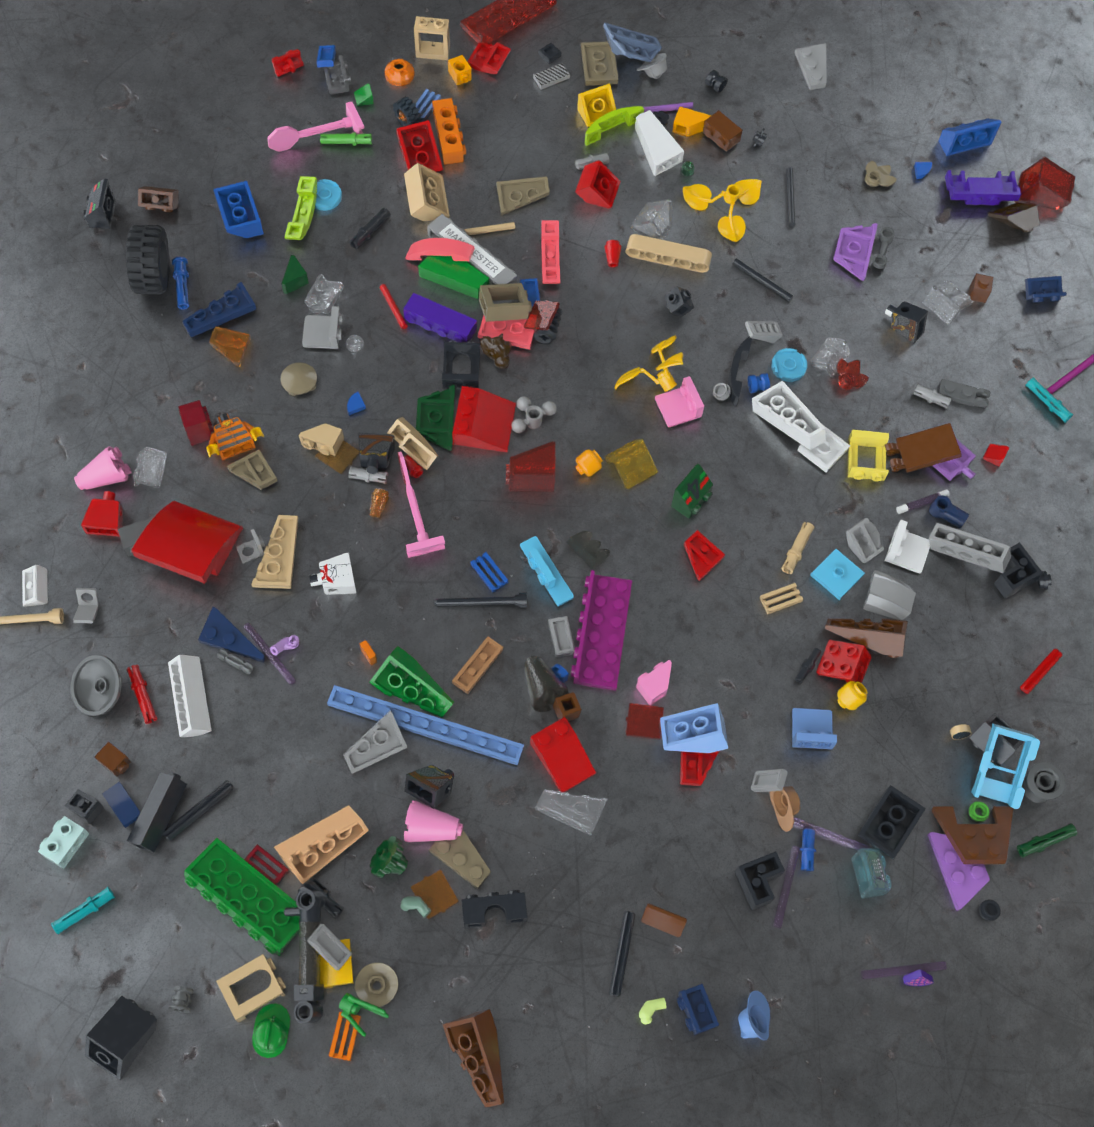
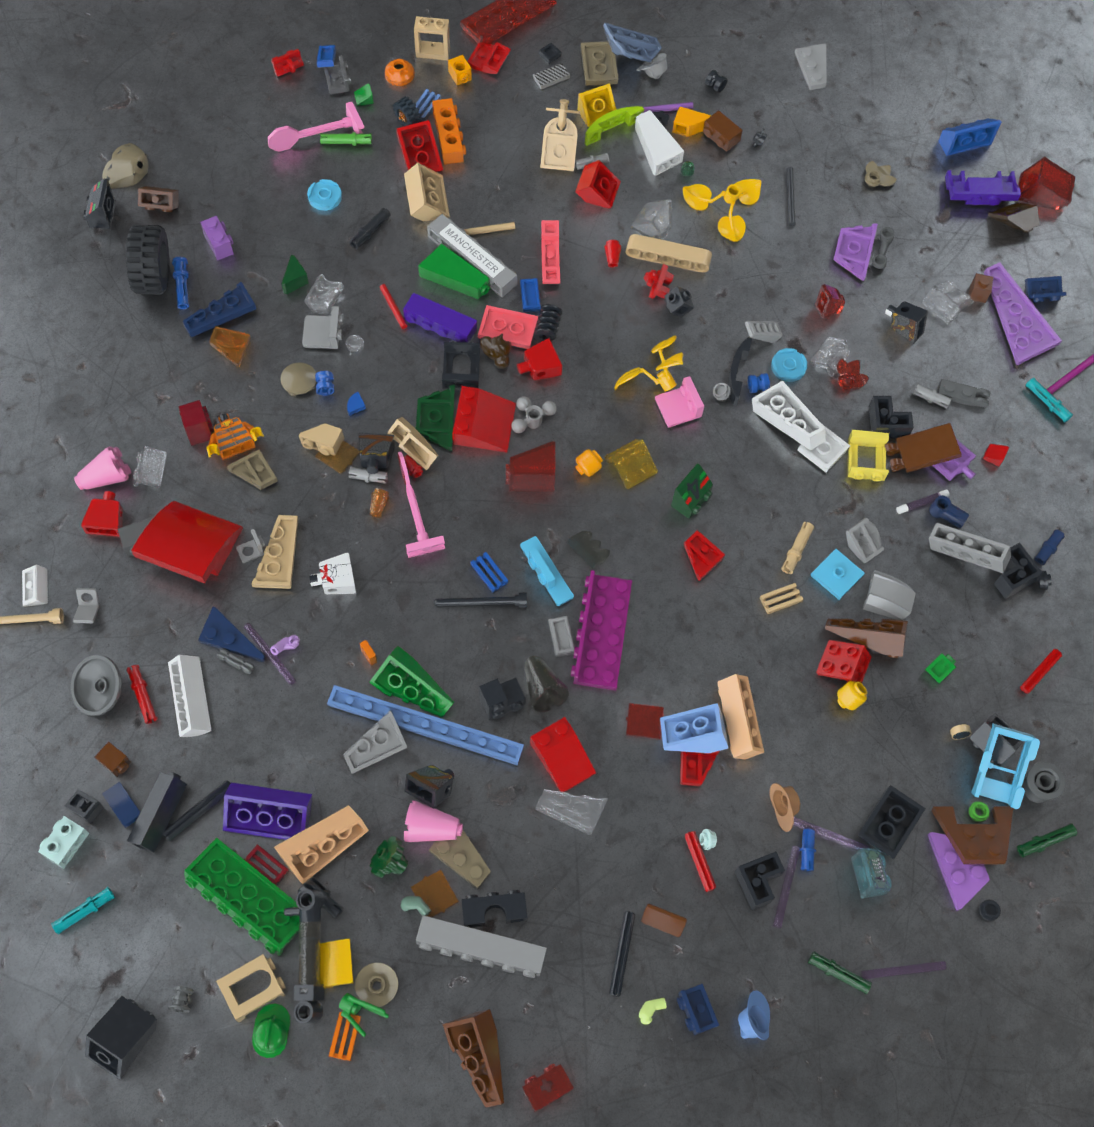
blue slope [213,181,264,238] -> none
lime slope [284,176,317,240] -> none
light grey tile [307,924,353,970] -> none
coral slope [405,238,475,261] -> none
medium nougat plate [452,636,503,694] -> none
dark tan window [479,283,532,322] -> none
dark tan wing [496,176,550,216] -> none
clear red piece [523,300,560,331] -> none
blue tile [551,664,569,684] -> none
reddish brown brick [553,692,582,722] -> none
bright pink slope [636,660,672,706] -> none
black bar [733,258,793,302] -> none
light grey tile [751,769,788,792] -> none
medium blue bracket [792,708,837,750] -> none
black bar [795,648,821,683] -> none
white bracket [884,520,930,574] -> none
dark purple tile [903,969,934,986] -> none
blue tile [914,162,932,179] -> none
none -> dark tan piece [102,143,149,189]
none -> medium lavender brick [200,216,234,261]
none -> dark purple slope [223,782,312,840]
none -> blue wheel [315,371,334,396]
none -> light grey brick [416,916,547,978]
none -> black brick [479,678,526,720]
none -> red torso [517,338,562,380]
none -> clear red brick [522,1063,574,1113]
none -> tan plate [540,99,580,171]
none -> red hips [644,264,674,299]
none -> red axle [685,831,716,892]
none -> light aqua plate [699,829,717,850]
none -> light nougat brick [717,674,764,760]
none -> dark green pin [808,951,872,995]
none -> clear red slope [815,284,845,319]
none -> black brick [868,396,914,438]
none -> green bracket [925,653,957,684]
none -> medium lavender wing [984,262,1062,365]
none -> dark blue pin [1034,530,1065,565]

